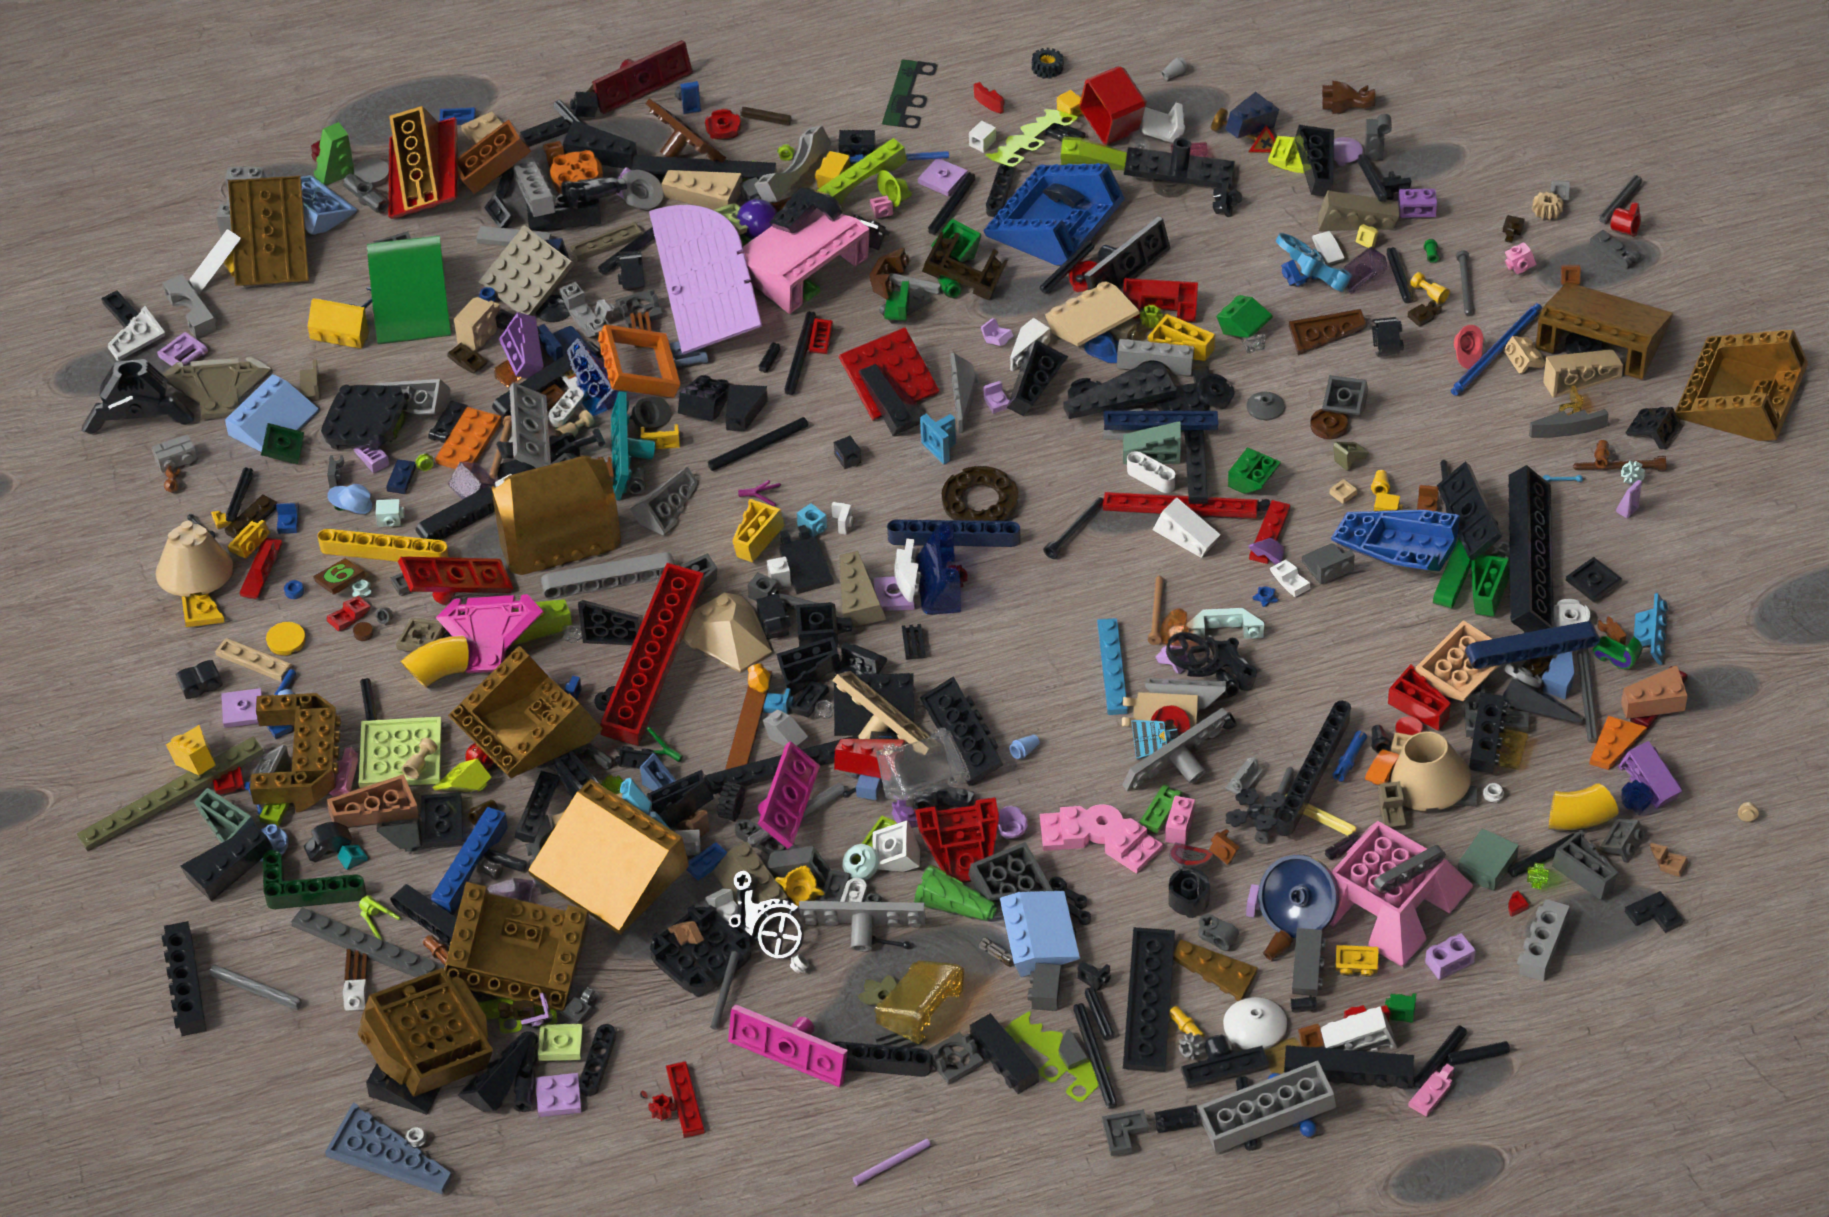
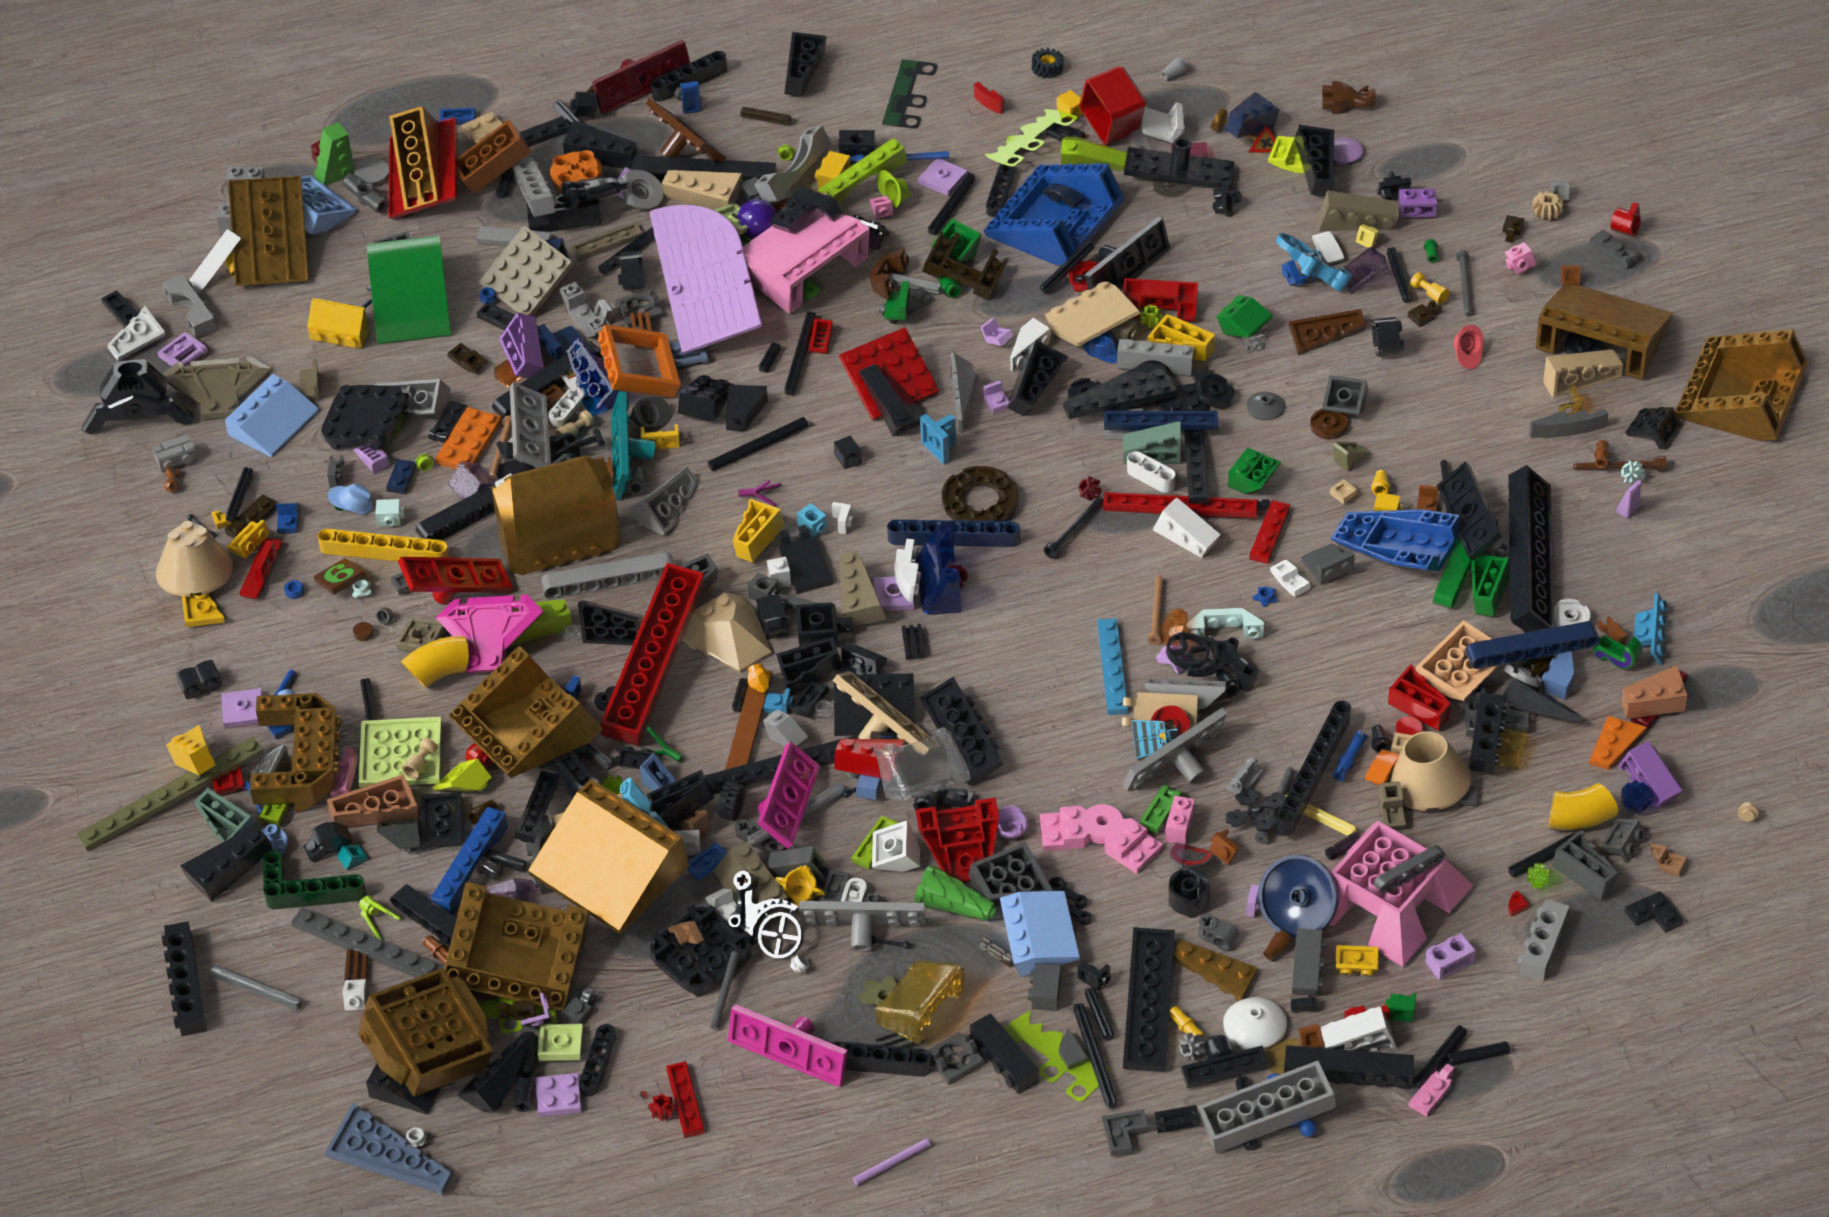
tan tile [215,638,293,682] -> none
dark green plate [261,423,305,465] -> none
yellow tile [266,622,306,656] -> none
red slope [327,596,371,632] -> none
tan hinge [454,297,500,351] -> none
black plate [484,194,515,228] -> none
black dish [536,295,570,322] -> none
dark orange bracket [543,141,564,167] -> none
red plate [705,109,741,140] -> none
light aqua piece [843,844,879,881] -> none
medium lavender plate [892,794,917,827] -> none
white brick [969,121,996,153] -> none
light blue cone [1009,734,1040,759] -> none
black hinge [1222,712,1237,730] -> none
medium lavender slope [1248,538,1284,565] -> none
black axle [1357,154,1388,202] -> none
dark grey hinge [1365,114,1392,160] -> none
blue piece [1451,303,1542,396] -> none
sand green brick [1458,828,1519,891] -> none
white plate [1483,783,1504,802] -> none
tan bracket [1503,336,1545,374] -> none
dark azure hinge [1543,475,1583,483] -> none
black plate [1566,557,1622,602] -> none
dark grey axle [1577,648,1599,743] -> none
dark grey axle [1599,175,1642,224] -> none
none -> black beam [650,51,727,102]
none -> black axle [732,678,749,712]
none -> black wedge [784,32,827,96]
none -> dark red gear [1078,476,1102,501]

